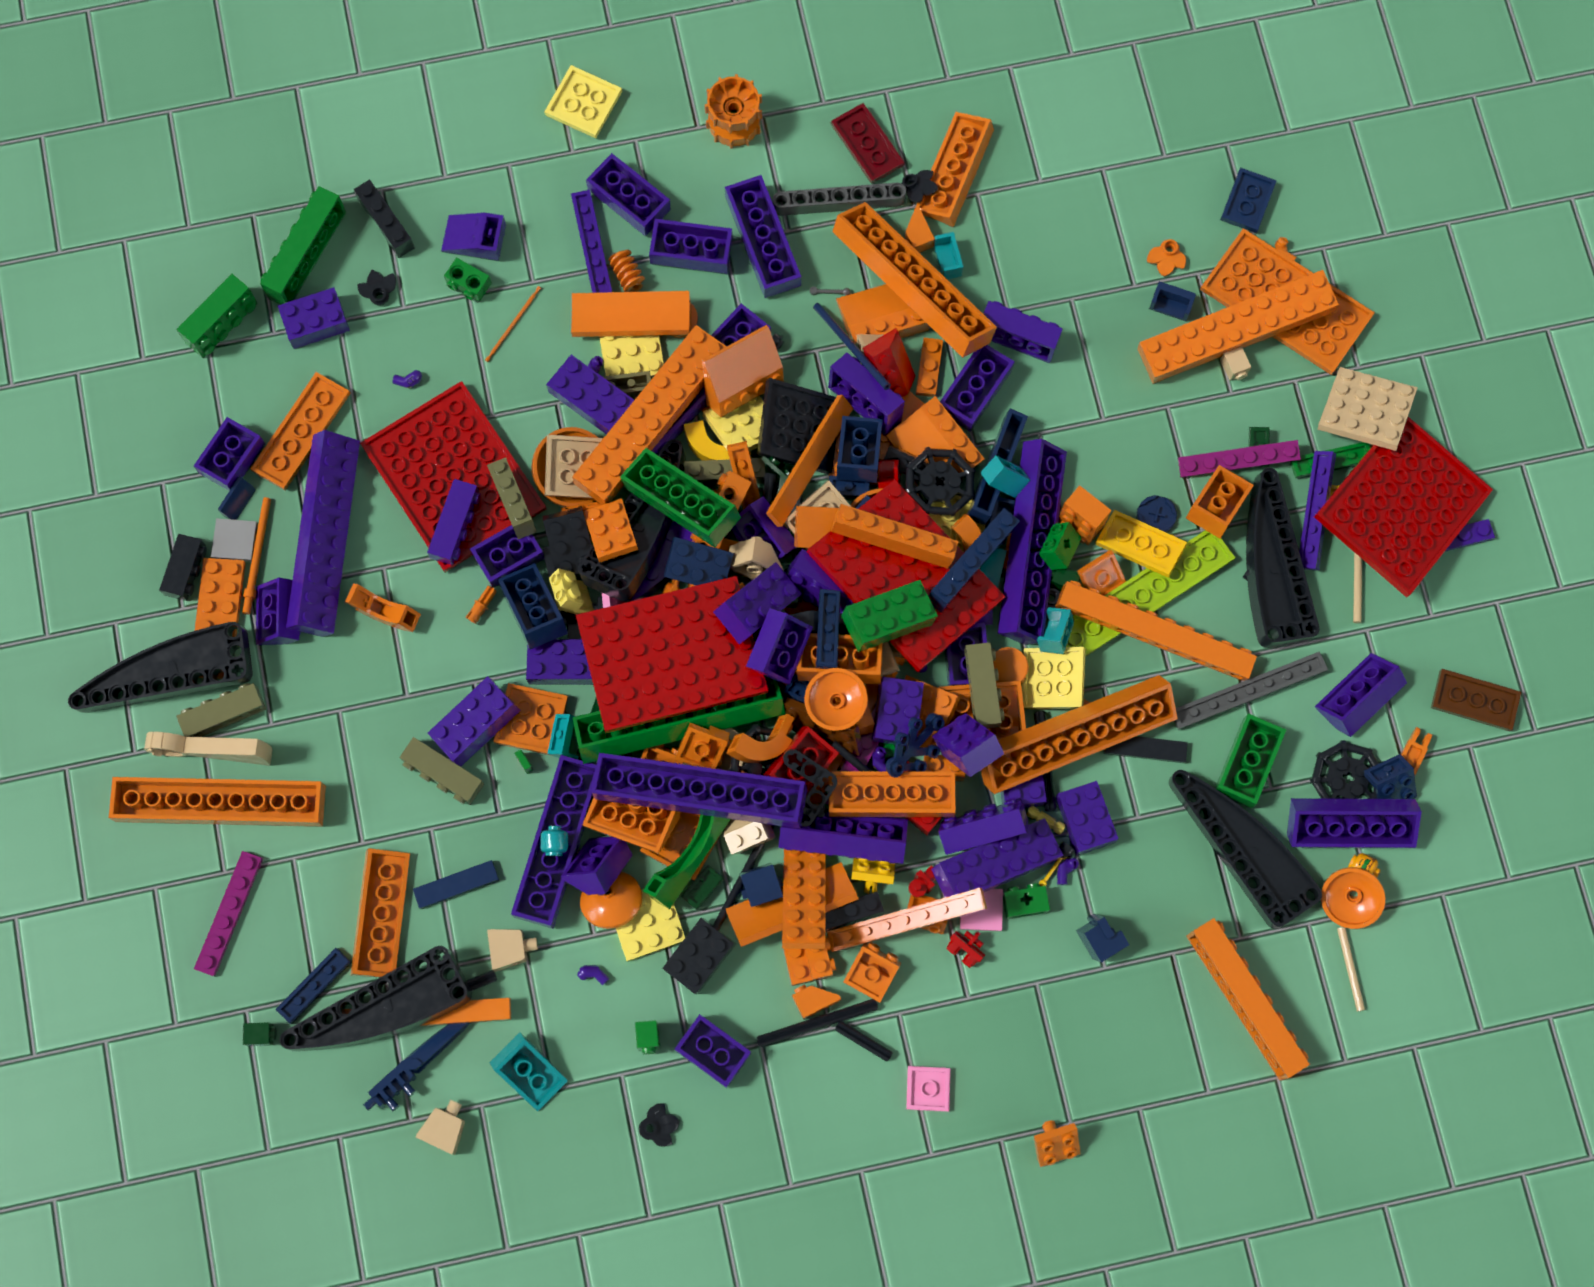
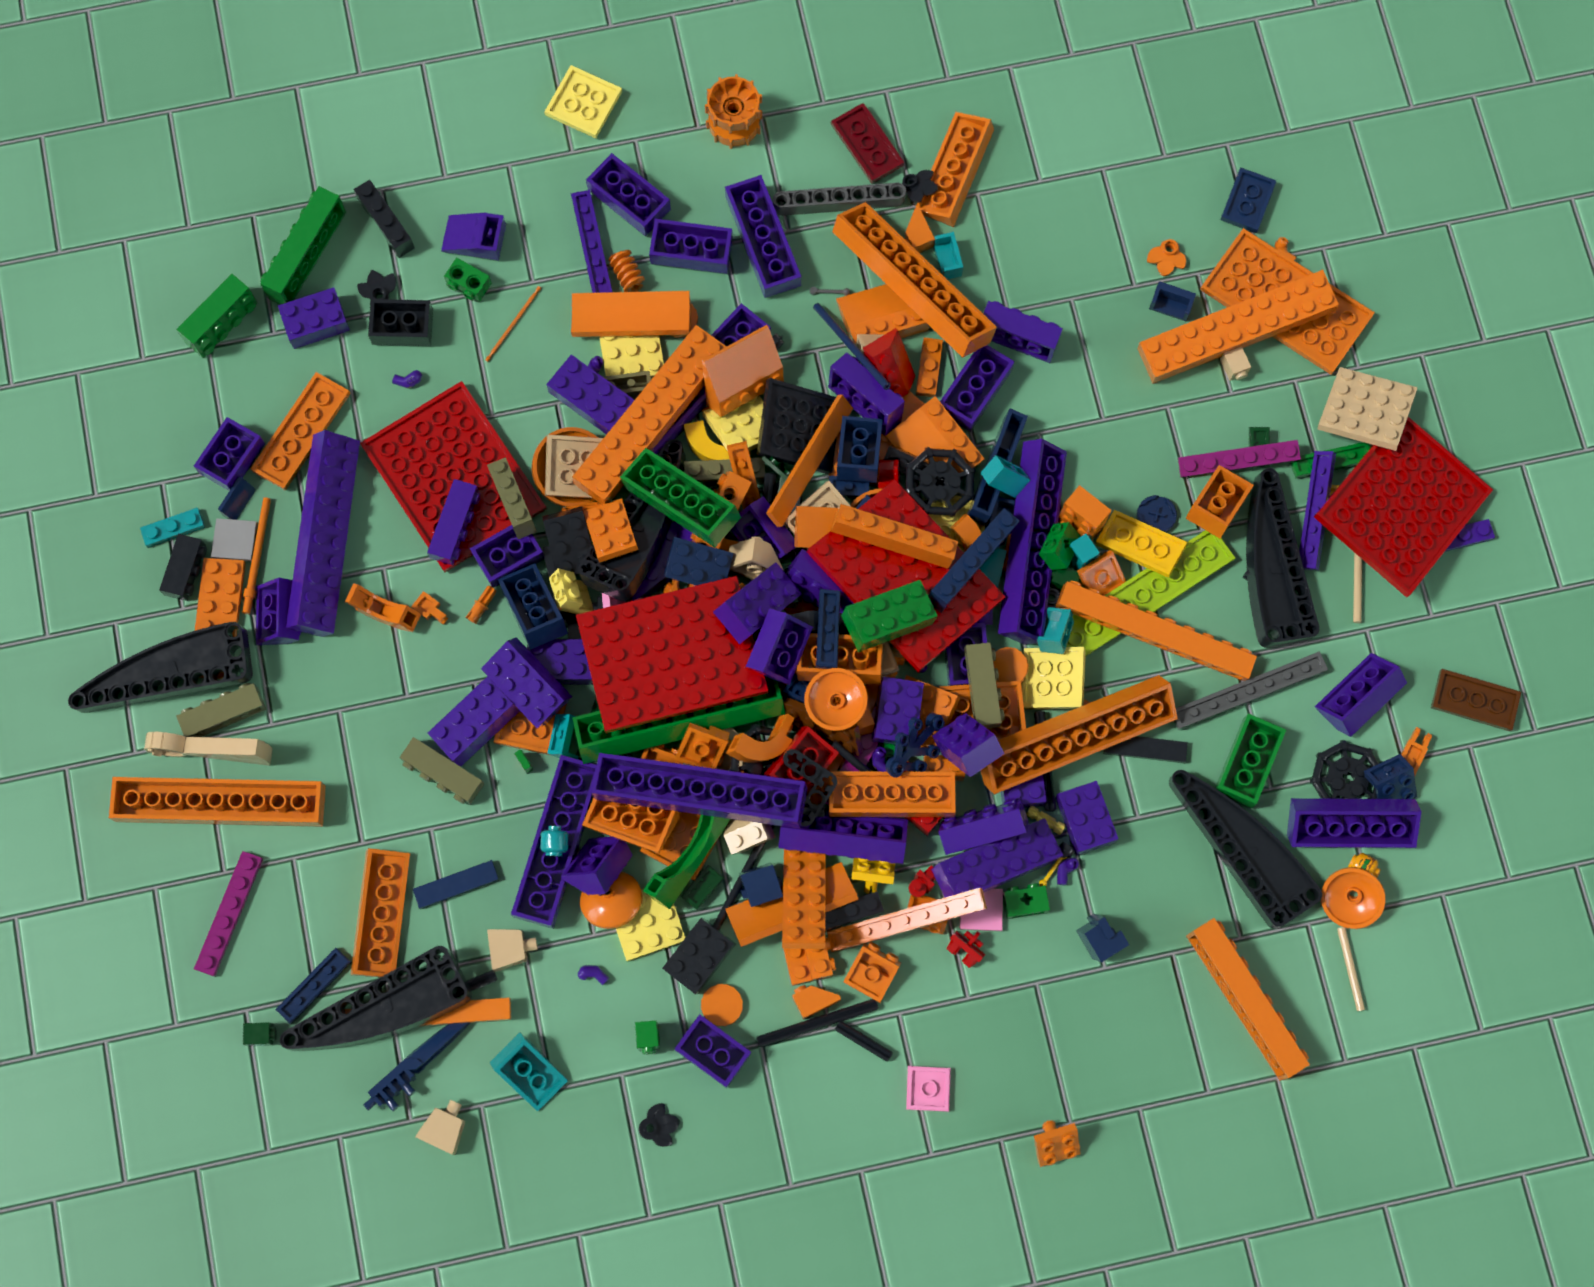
none -> teal plate [140,507,205,548]
none -> black brick [368,299,433,346]
none -> orange plate [411,591,448,625]
none -> dark purple brick [481,637,572,728]
none -> orange tile [701,984,743,1026]
none -> teal panel [1070,534,1100,571]

